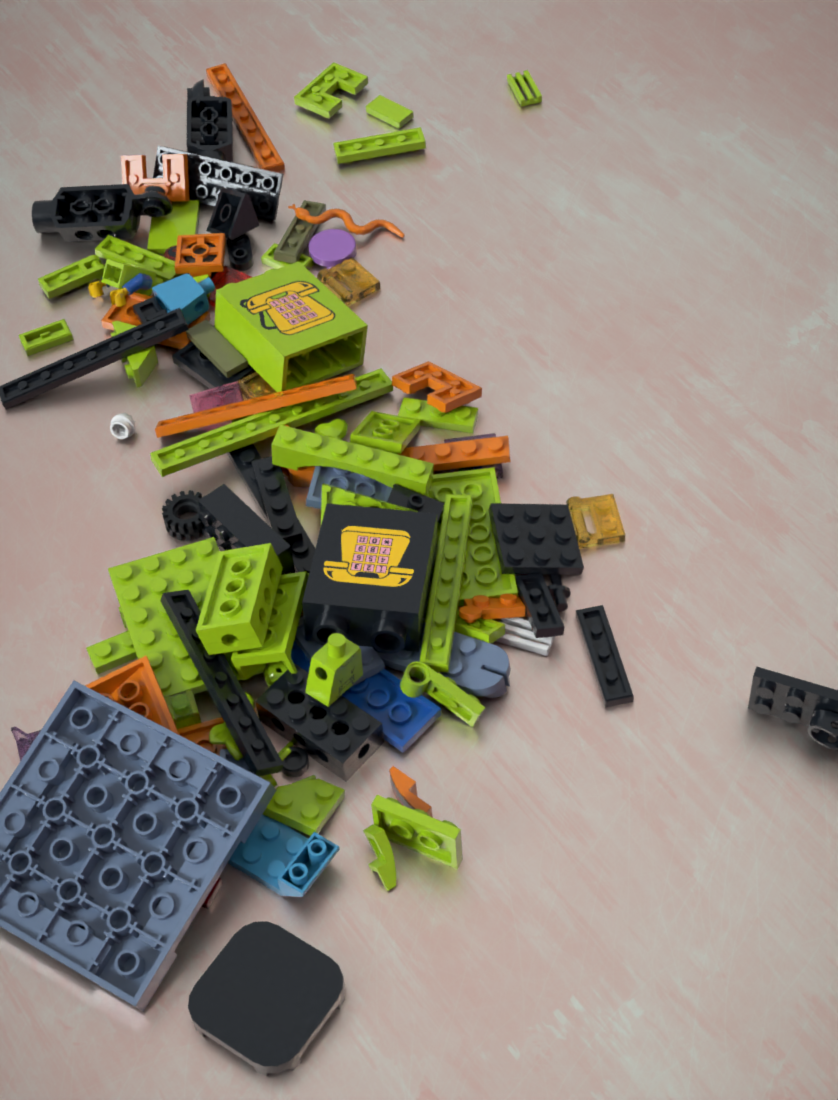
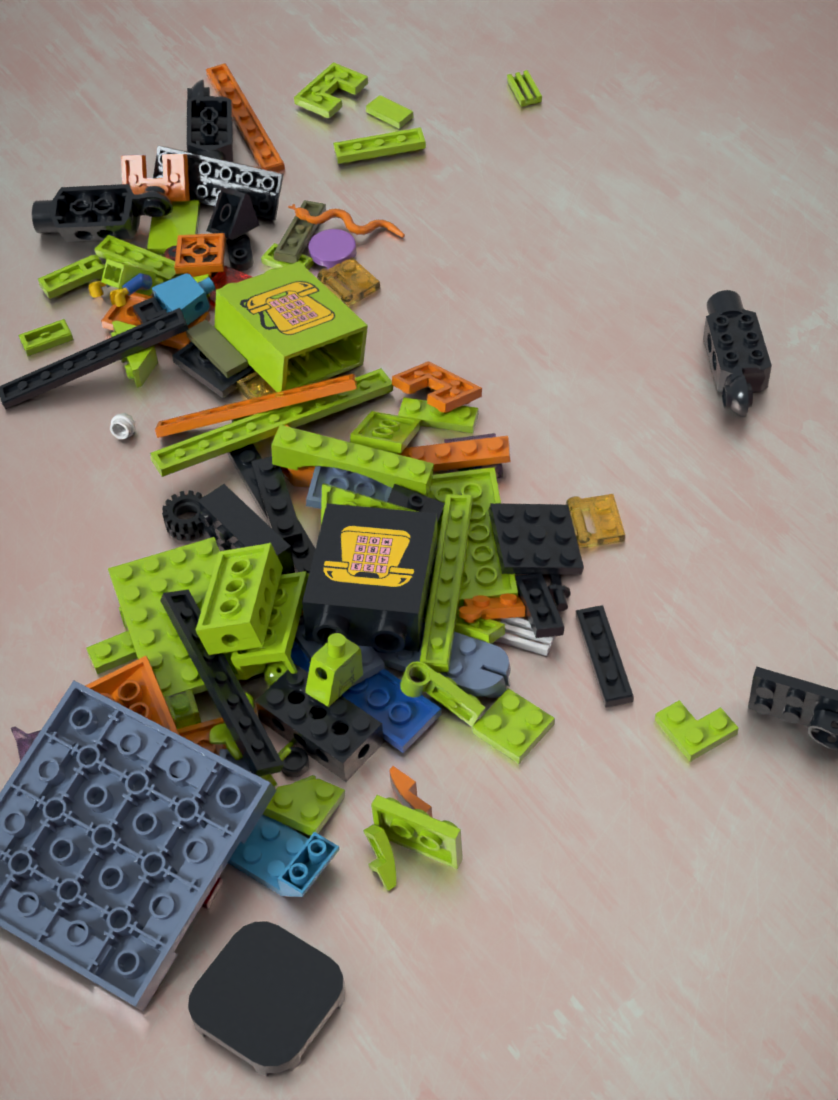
clear pink plate [189,381,244,413] -> none
lime rock [315,418,348,440] -> none
none -> lime plate [472,688,555,764]
none -> lime plate [655,700,739,762]
none -> black brick [703,290,772,417]

